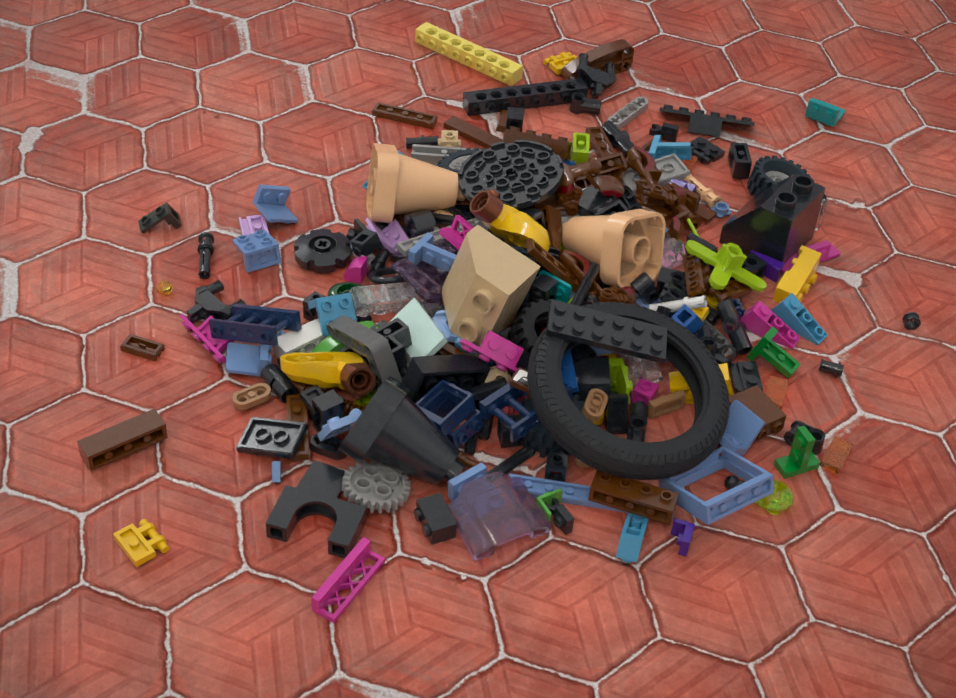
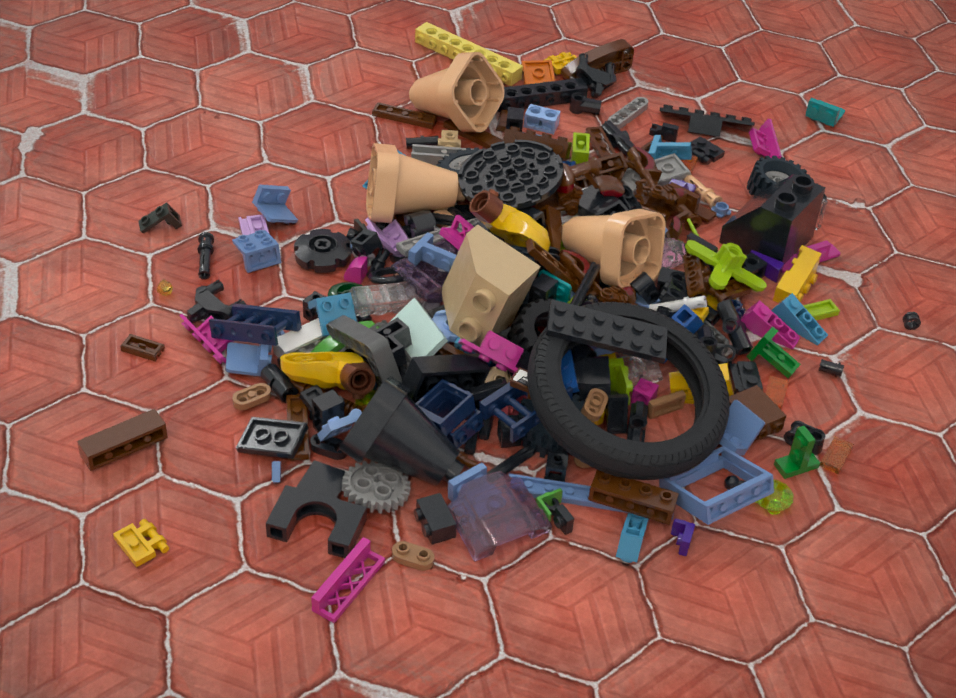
black brick [727,143,752,179] -> none
none -> medium nougat plate [392,541,434,571]
none -> light nougat cone [409,52,504,132]
none -> orange tile [521,60,555,85]
none -> light blue brick [523,104,561,135]
none -> dark pink bracket [749,118,782,159]
none -> lime tile [803,299,840,321]

